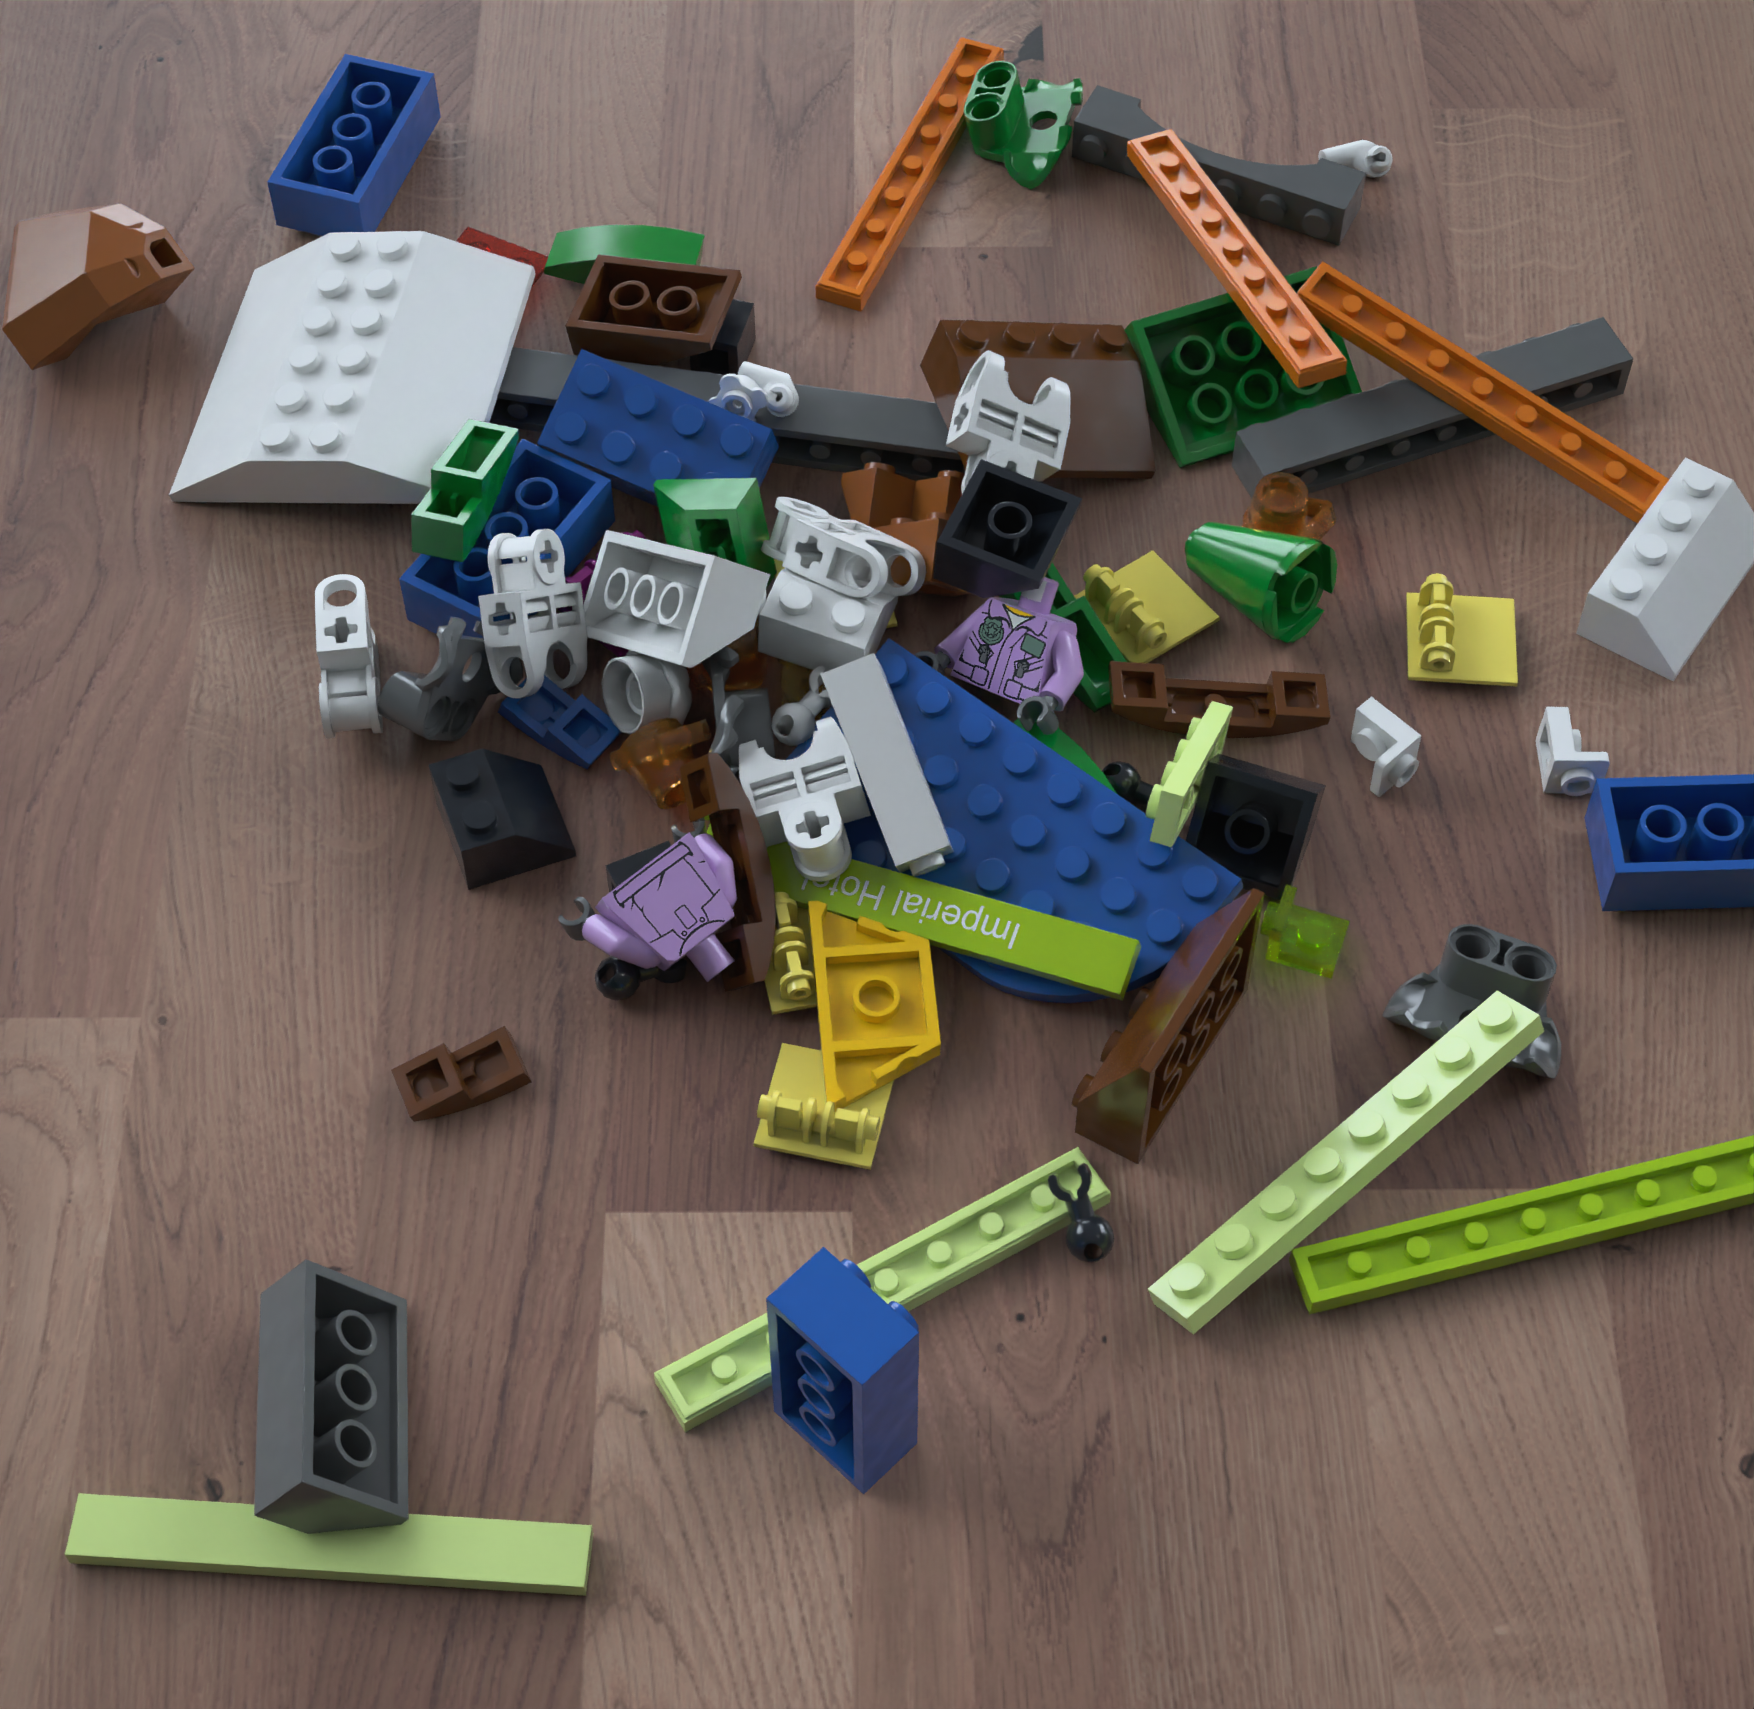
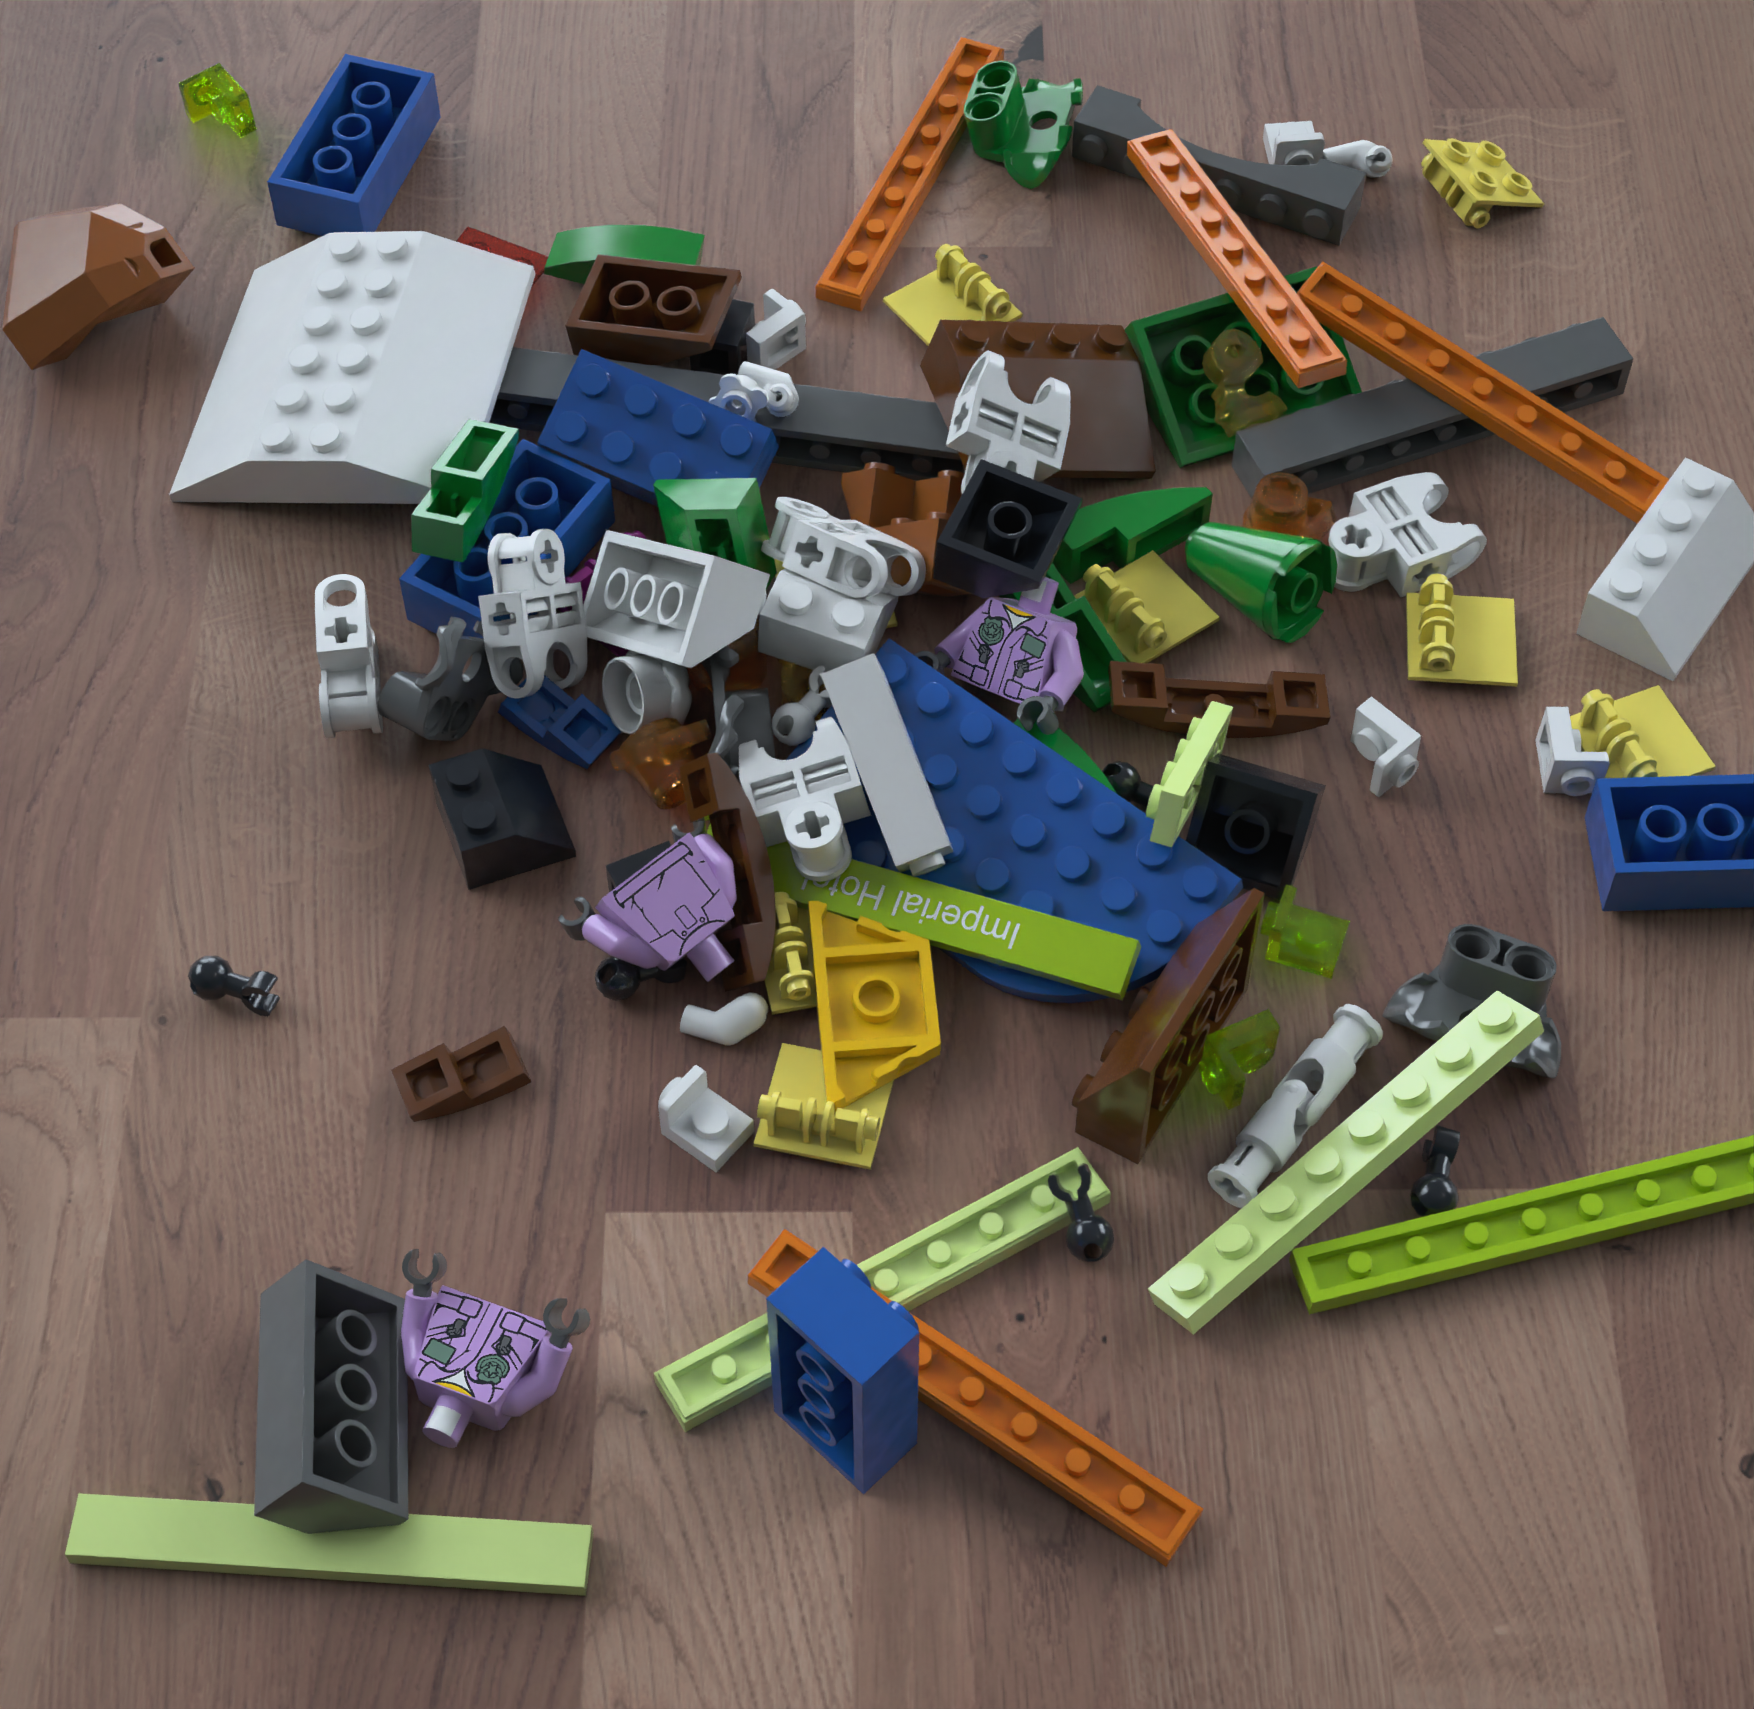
none -> clear neon green bracket [179,63,257,138]
none -> black arm [188,956,280,1017]
none -> lavender torso [401,1249,590,1448]
none -> white bracket [658,1065,754,1172]
none -> white arm [680,992,768,1046]
none -> white bracket [746,289,806,370]
none -> orange tile [748,1229,1203,1567]
none -> light yellow hinge [883,244,1023,346]
none -> green slope [1053,487,1213,584]
none -> clear neon green bracket [1199,1009,1280,1110]
none -> clear yellow leg [1202,329,1288,438]
none -> white piece [1208,1004,1383,1208]
none -> white bracket [1263,121,1325,165]
none -> white piece [1328,472,1487,597]
none -> black arm [1410,1125,1460,1217]
none -> light yellow hinge [1421,138,1544,228]
none -> light yellow hinge [1570,685,1716,778]

